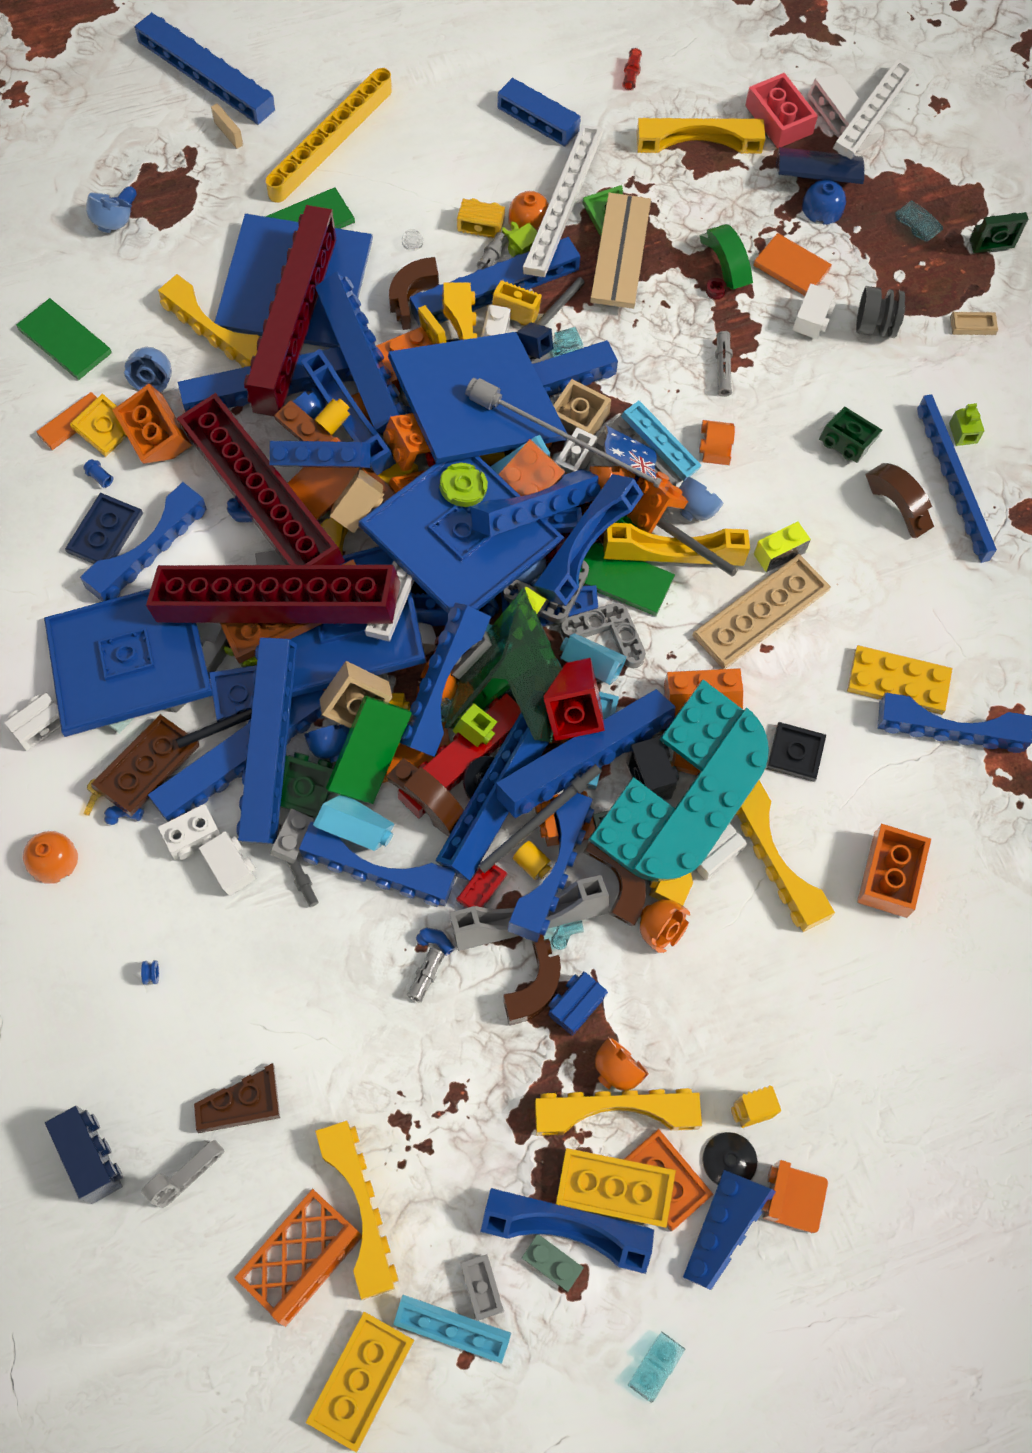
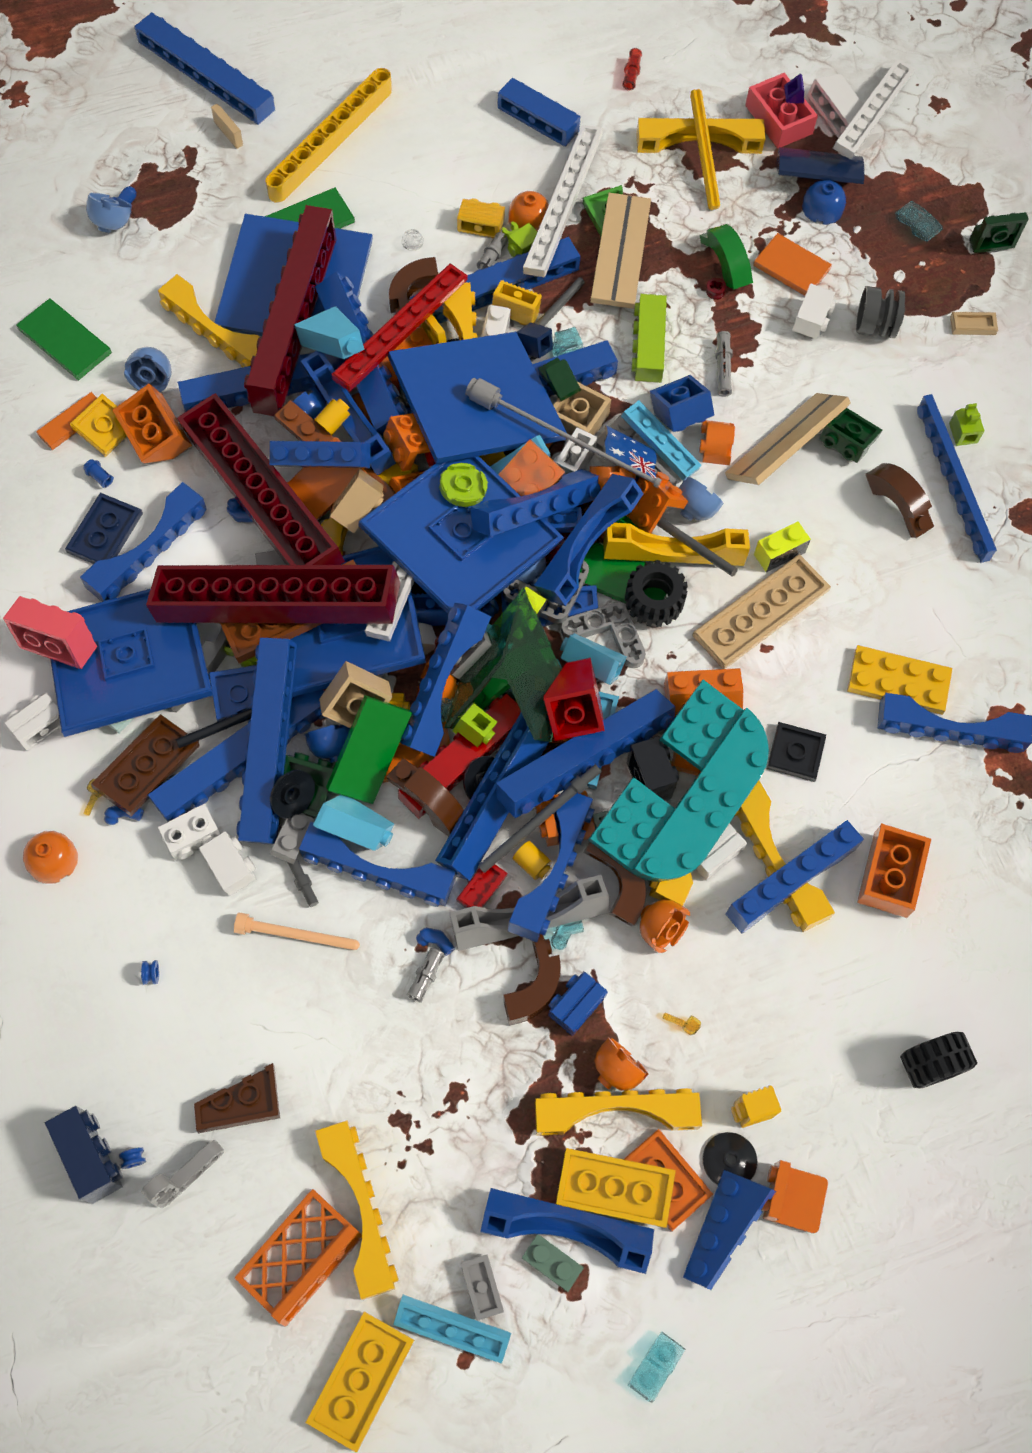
none -> coral brick [3,596,97,669]
none -> blue bush [118,1148,146,1169]
none -> light nougat piece [234,912,360,950]
none -> black dish [270,770,315,818]
none -> medium azure slope [294,306,364,359]
none -> red tile [332,263,468,392]
none -> dark green slope [538,357,581,402]
none -> black tyre [624,560,688,627]
none -> lime brick [631,294,667,383]
none -> blue brick [650,375,714,432]
none -> clear yellow hand [663,1013,701,1035]
none -> yellow axle [690,89,720,210]
none -> tan tile [725,393,851,485]
none -> blue arch [725,820,864,934]
none -> dark purple slope [784,73,804,103]
none -> black tyre [900,1031,978,1089]

